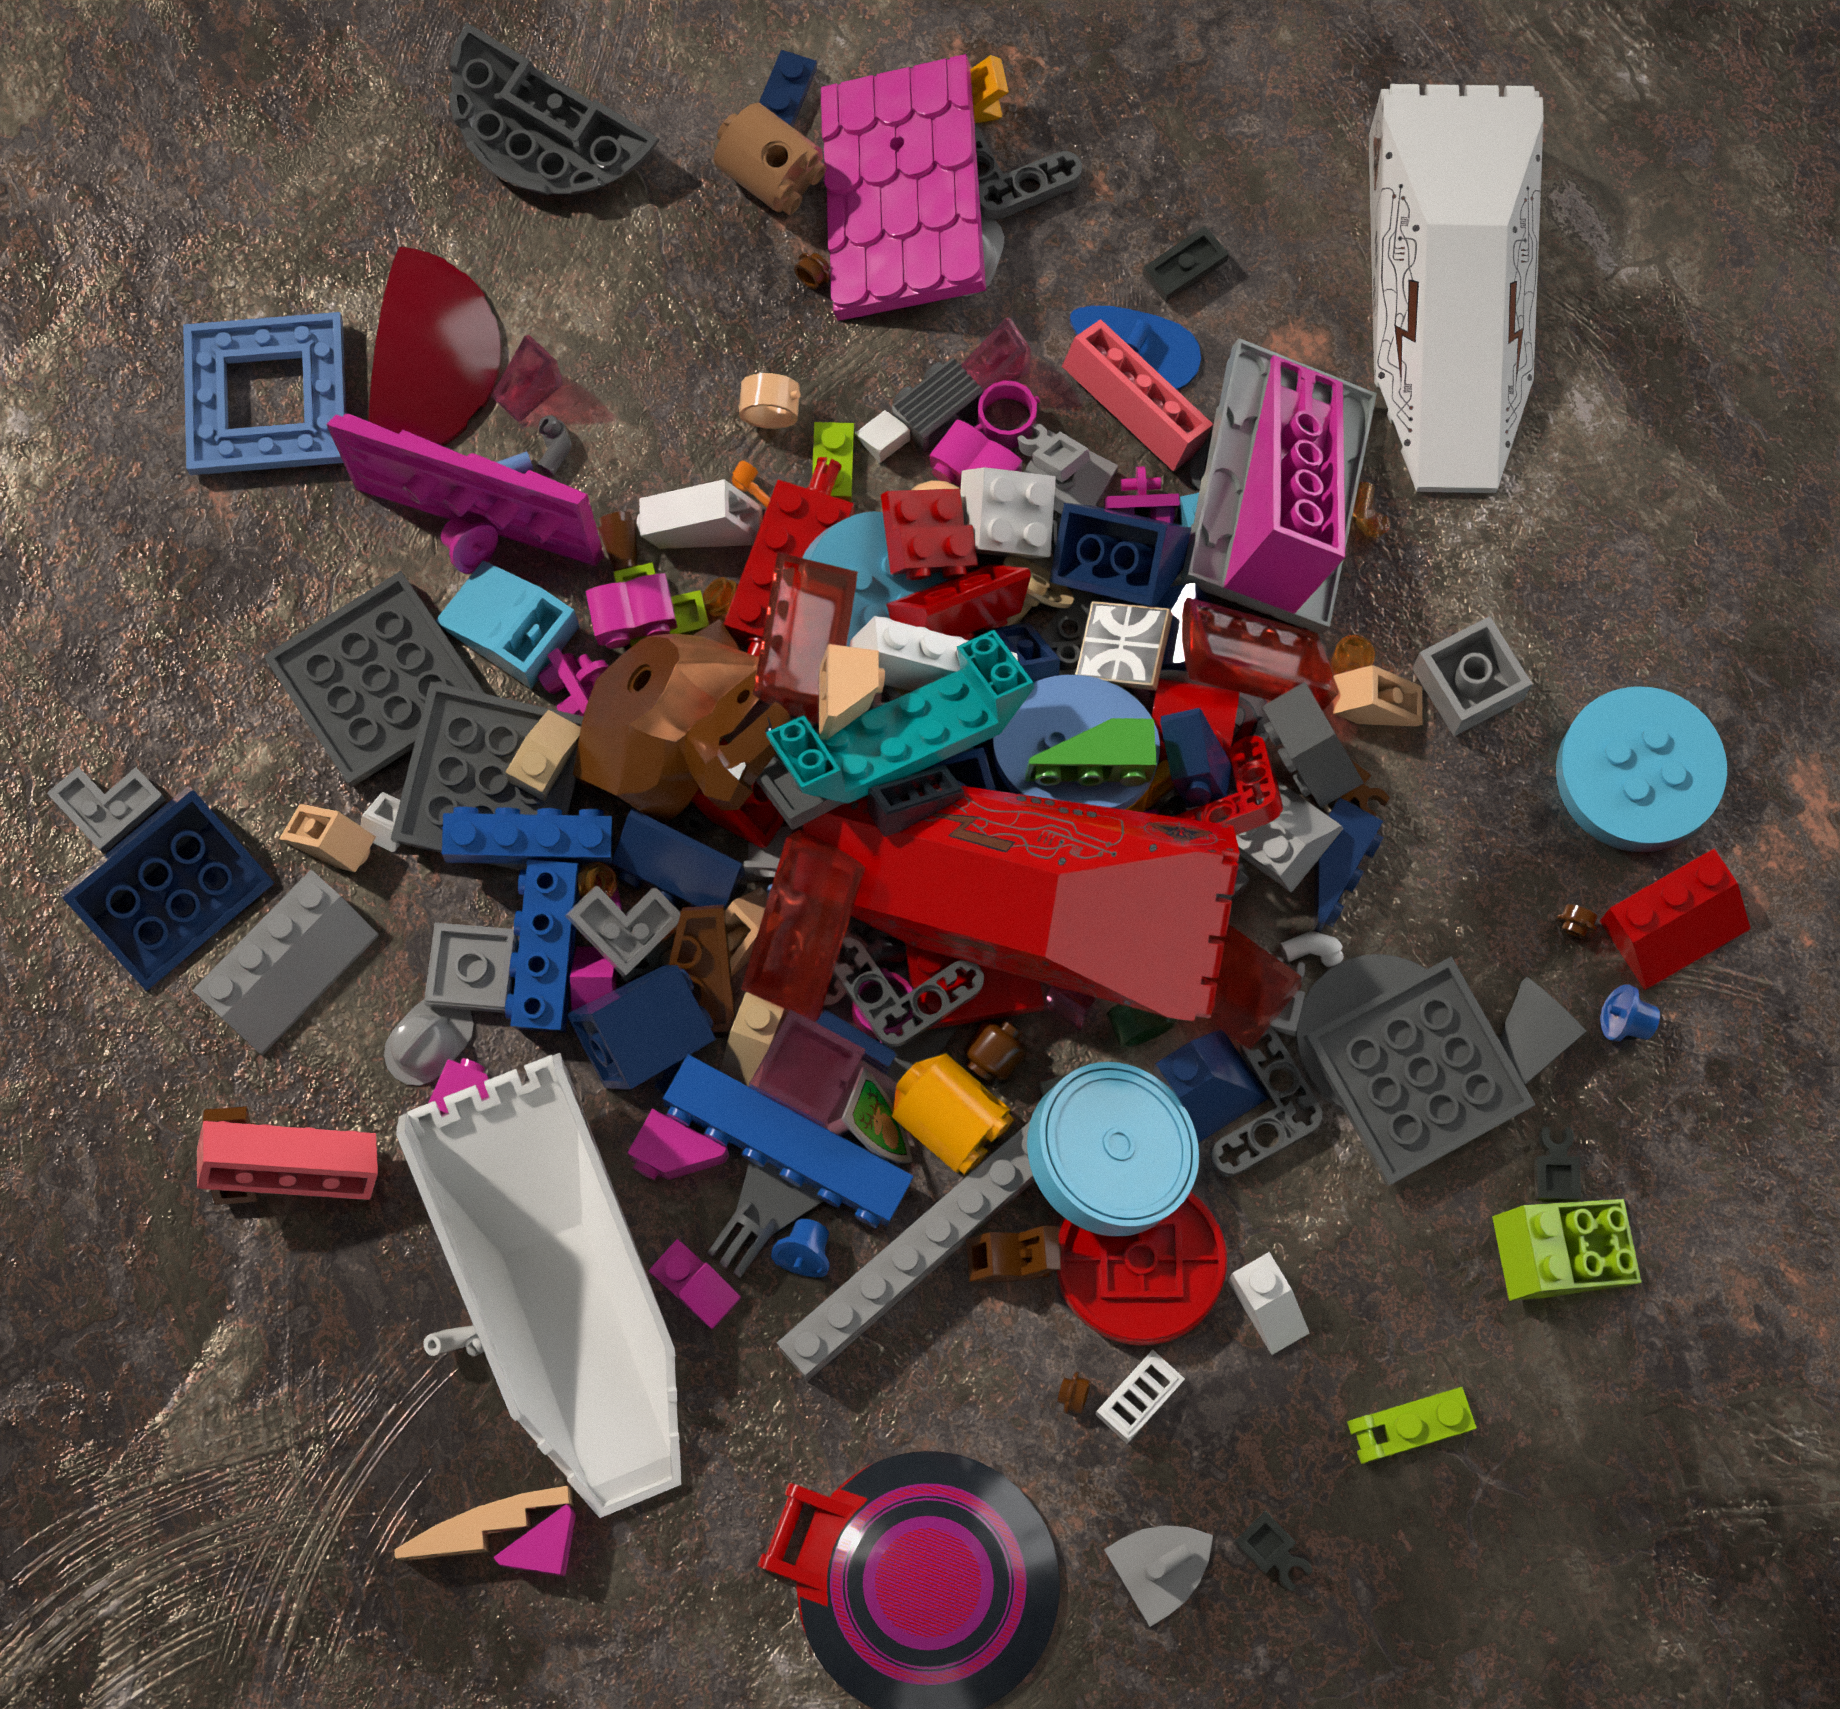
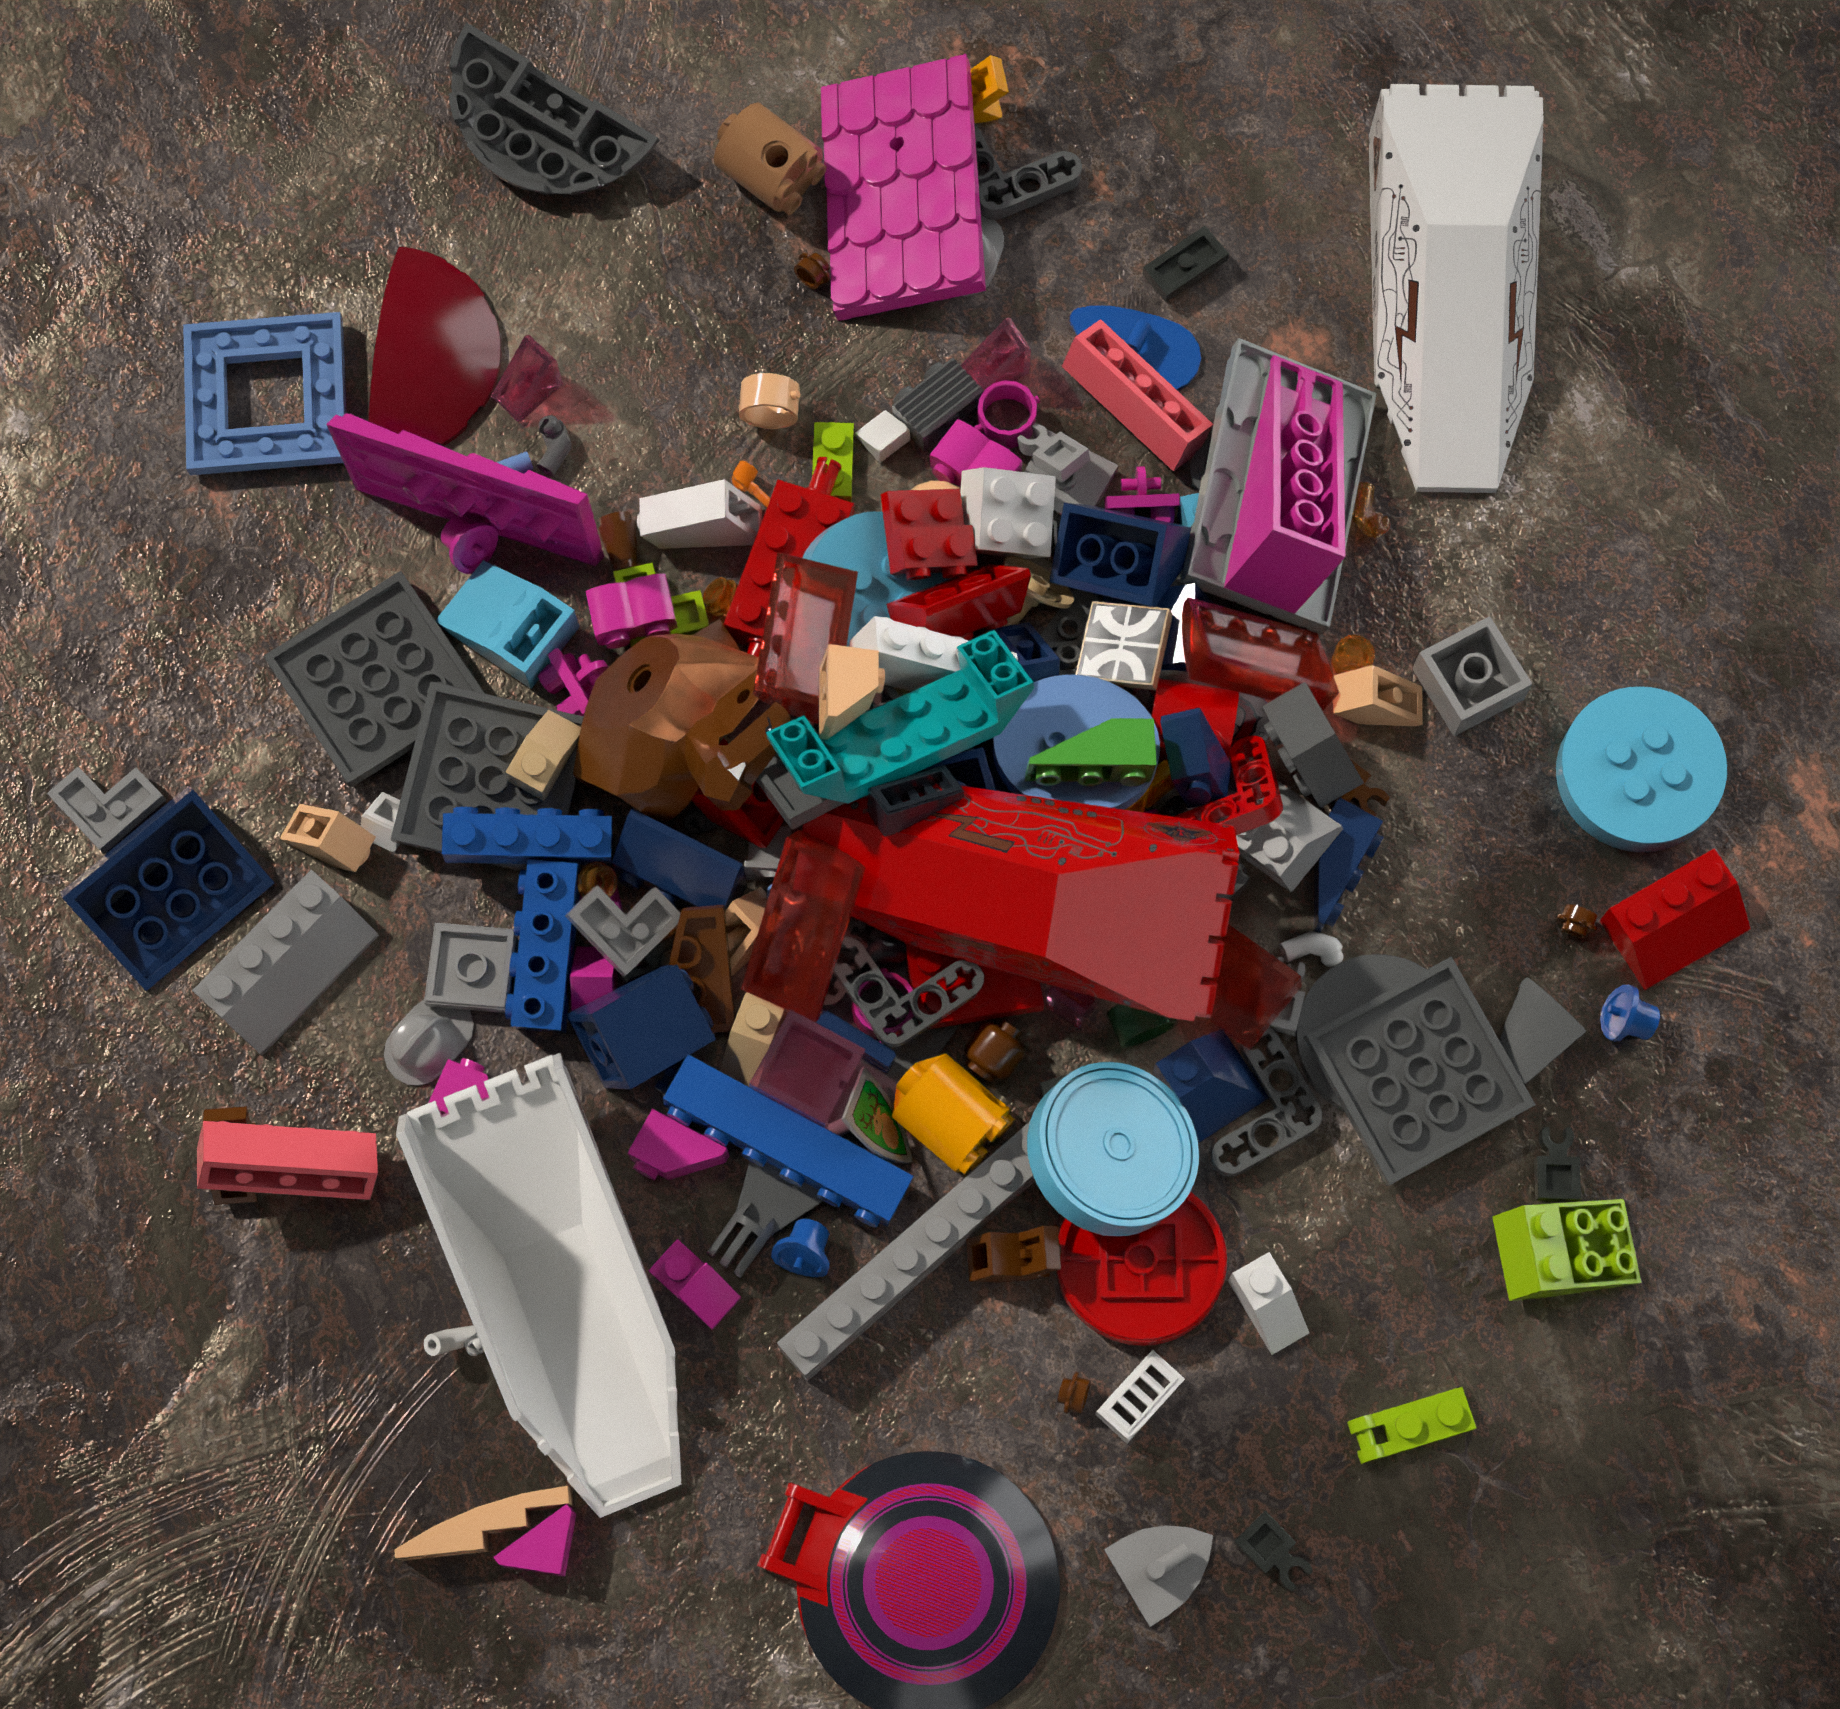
dark blue plate [759,50,817,127] -> none

